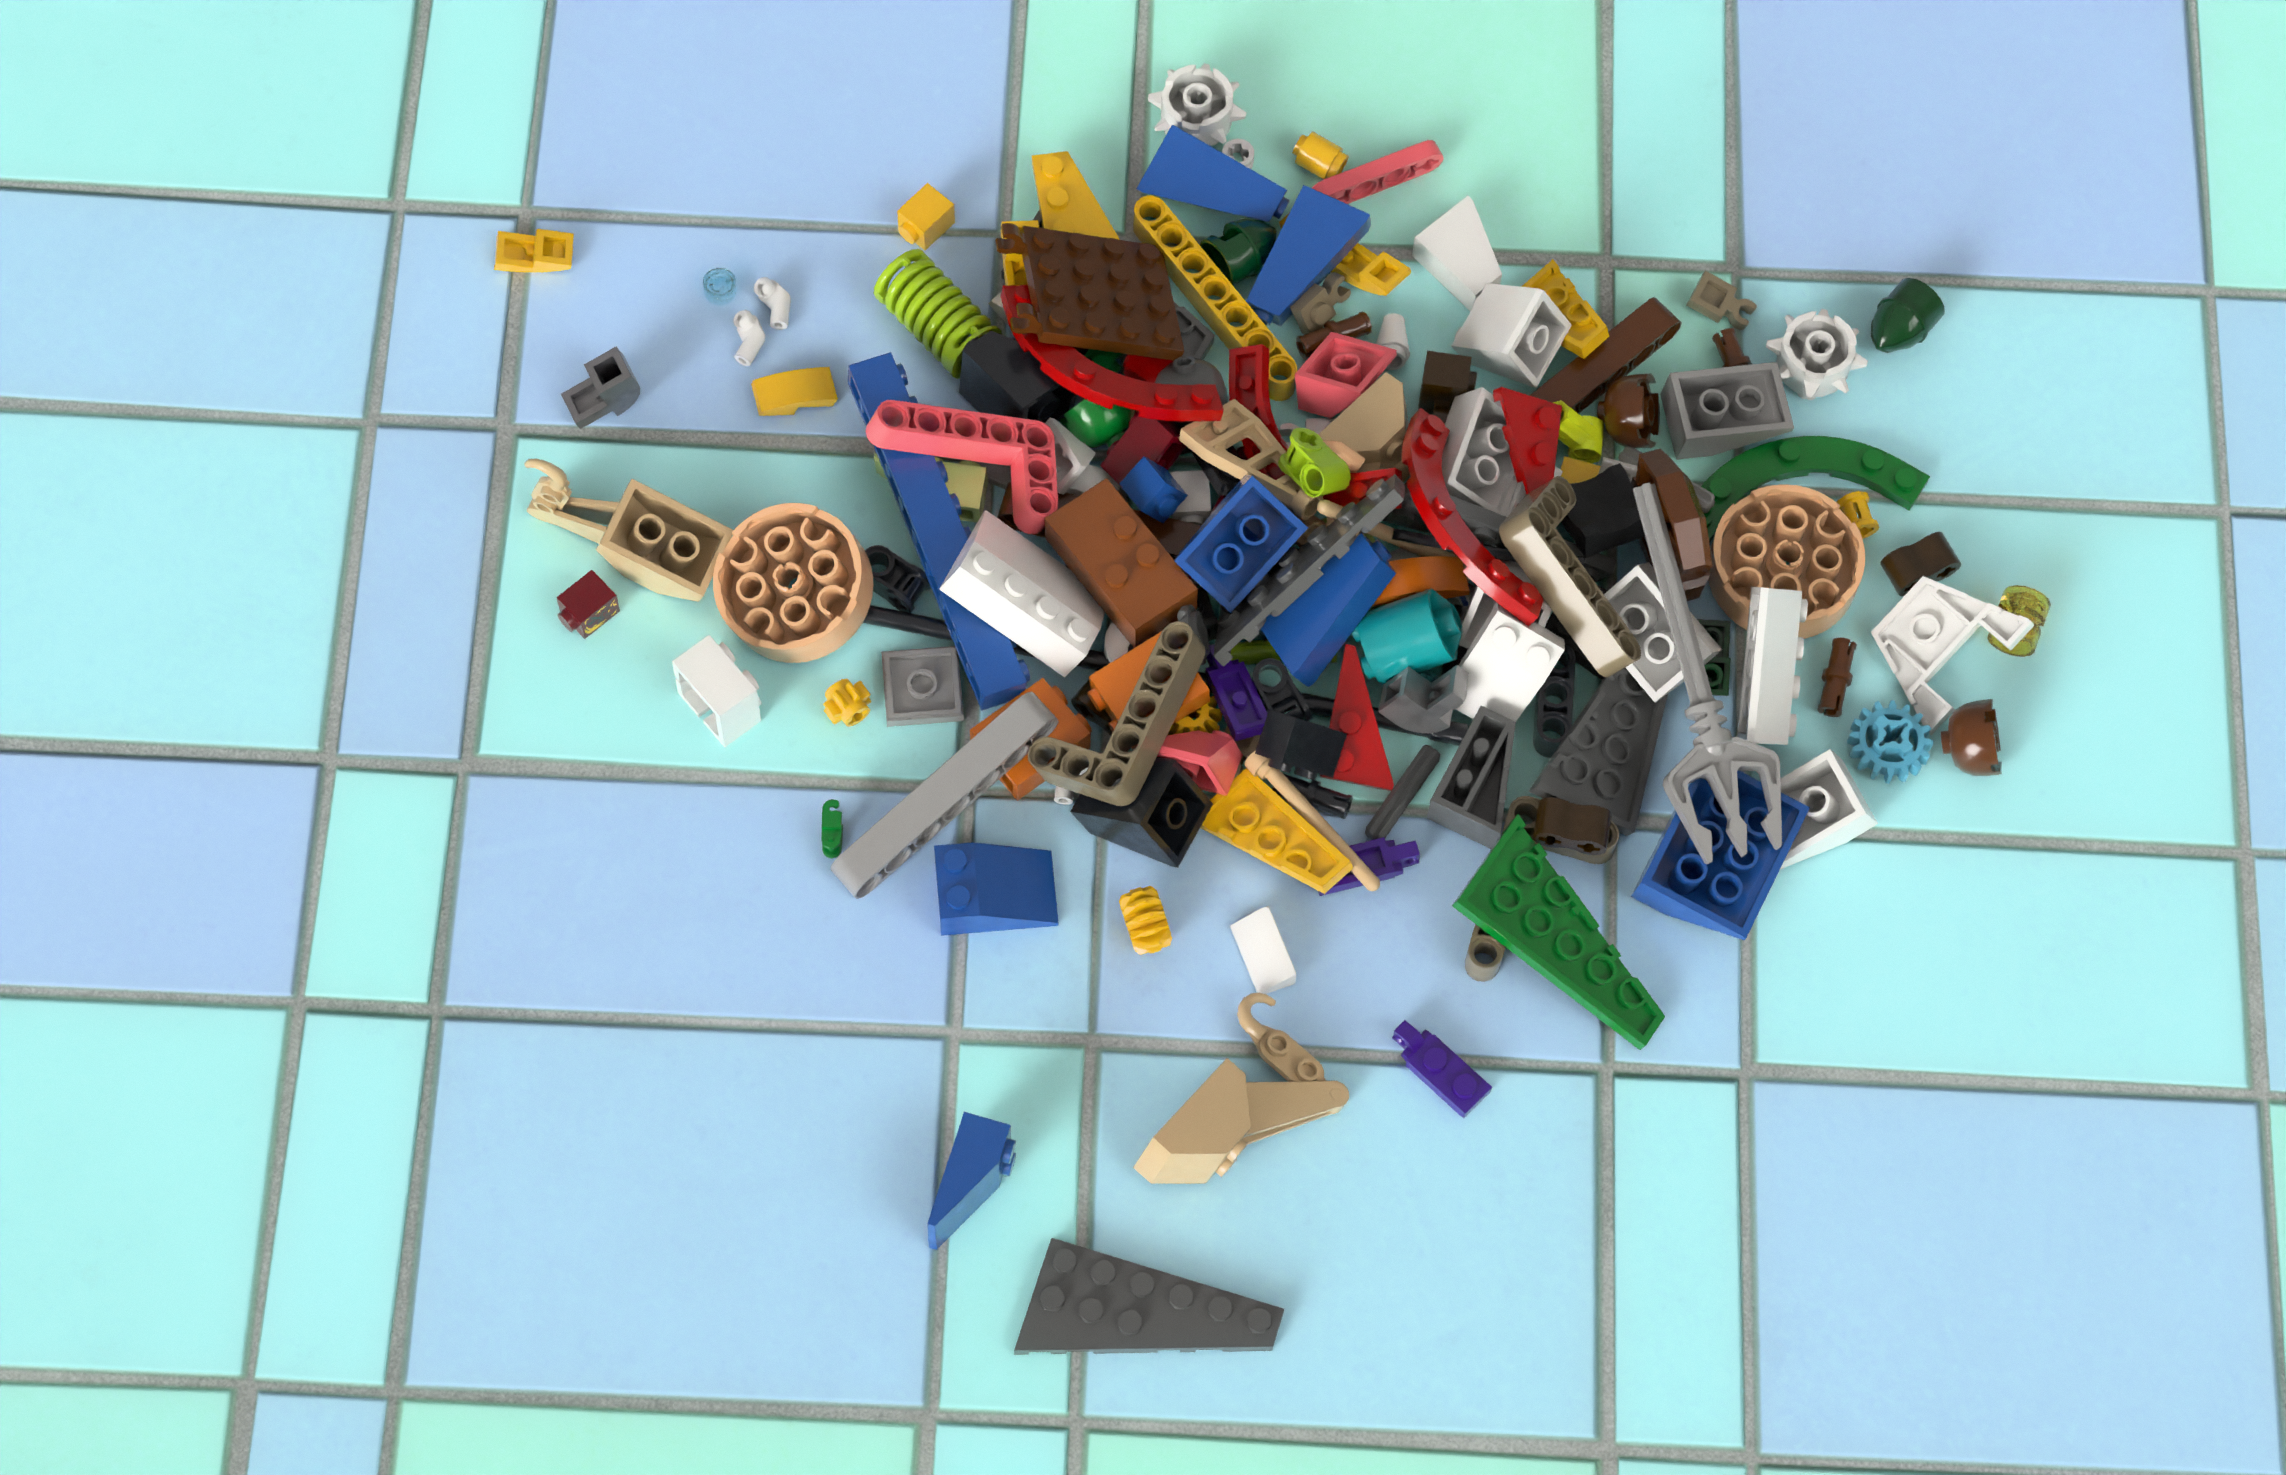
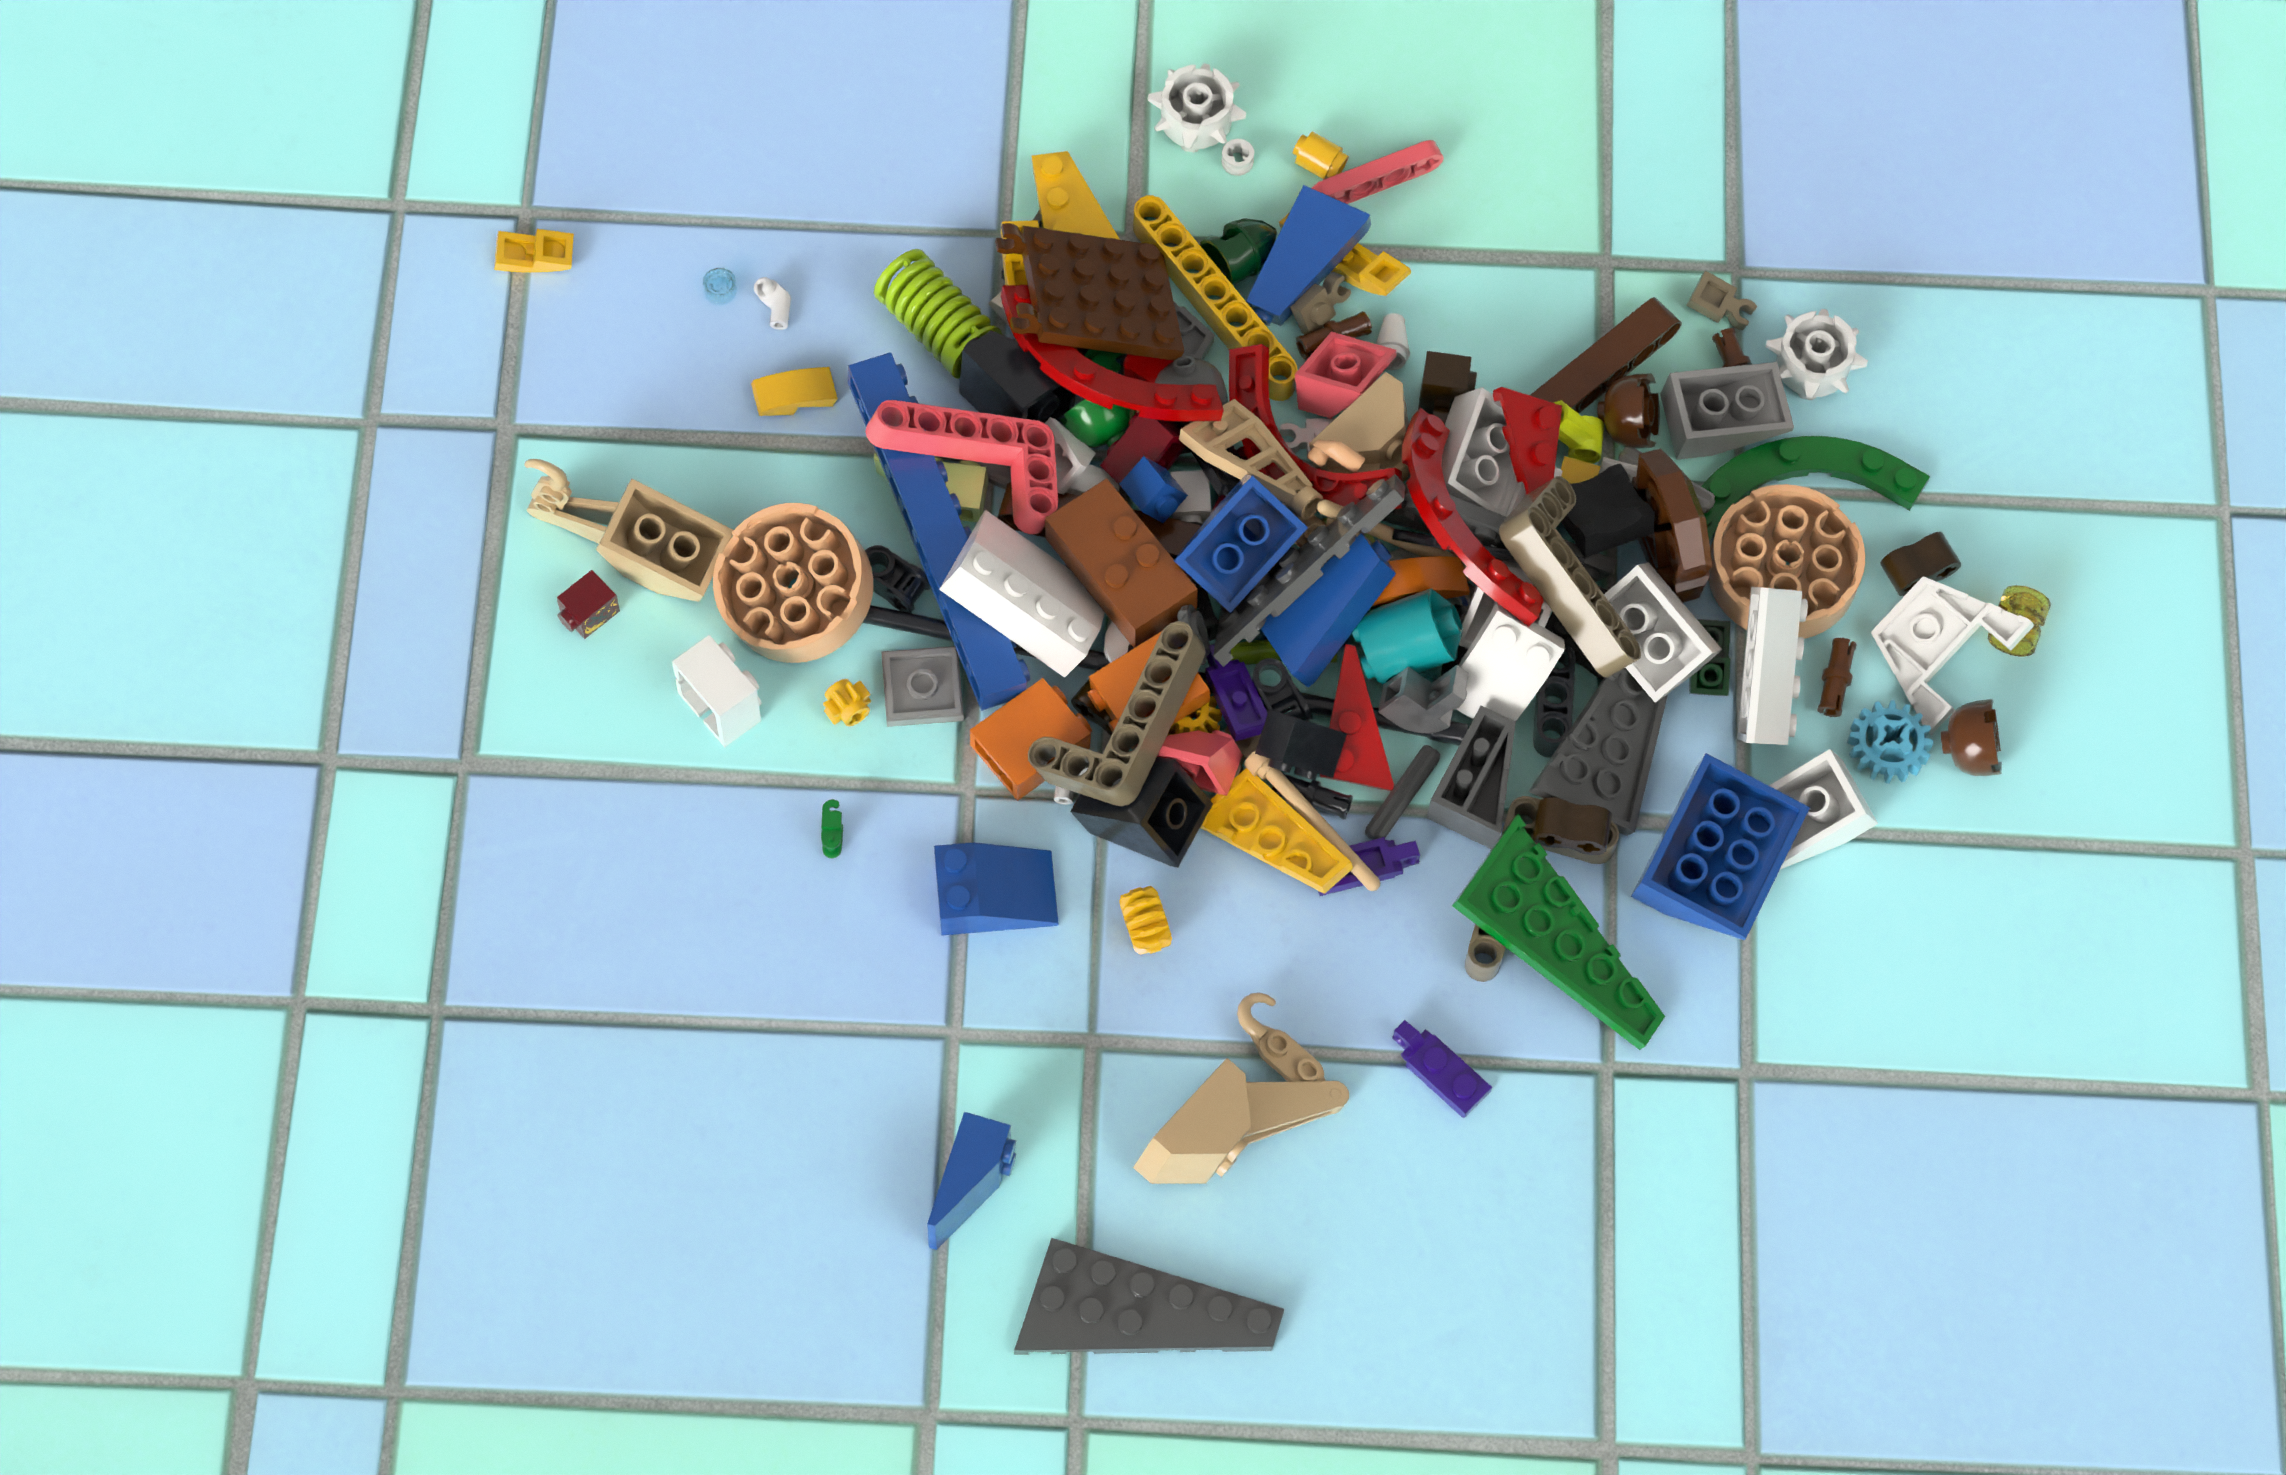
flat silver brick [561,346,640,429] -> none
white arm [733,310,765,366] -> none
light grey beam [831,691,1059,899] -> none
yellow brick [897,183,955,251] -> none
blue slope [1136,124,1290,223] -> none
white slope [1230,906,1296,994] -> none
lime piece [1278,428,1351,498] -> none
white slope [1412,195,1502,312] -> none
white slope [1451,283,1572,388] -> none
yellow wing [1521,259,1609,359] -> none
light grey piece [1633,483,1782,864] -> none
yellow bush [1836,491,1879,539] -> none
dark green helmet [1871,278,1945,353] -> none

